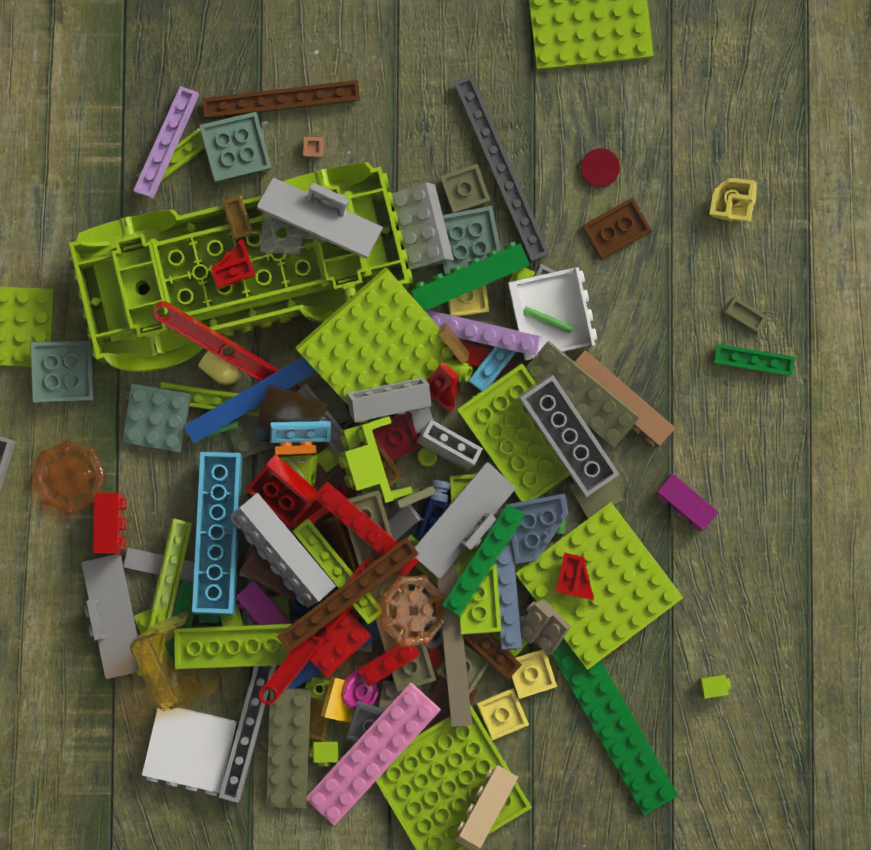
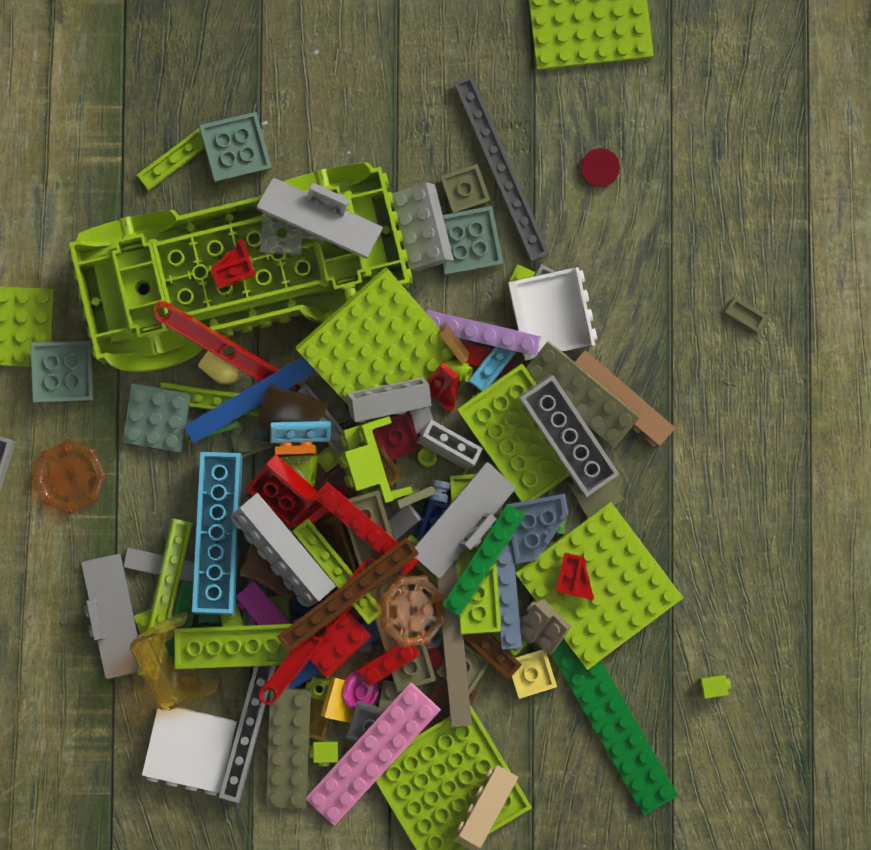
red brick [93,493,127,554] -> none
lavender plate [133,86,199,199] -> none
reddish brown plate [202,80,360,119] -> none
pearl gold tile [222,195,254,240] -> none
nougat plate [303,137,324,158] -> none
green brick [411,241,530,311] -> none
light yellow tile [448,285,489,317] -> none
light yellow tile [477,688,529,741] -> none
bright green piece [523,306,573,333] -> none
reddish brown tile [582,197,652,260] -> none
magenta brick [656,474,719,531] -> none
light yellow brick [709,178,757,222] -> none
green plate [713,343,795,377] -> none

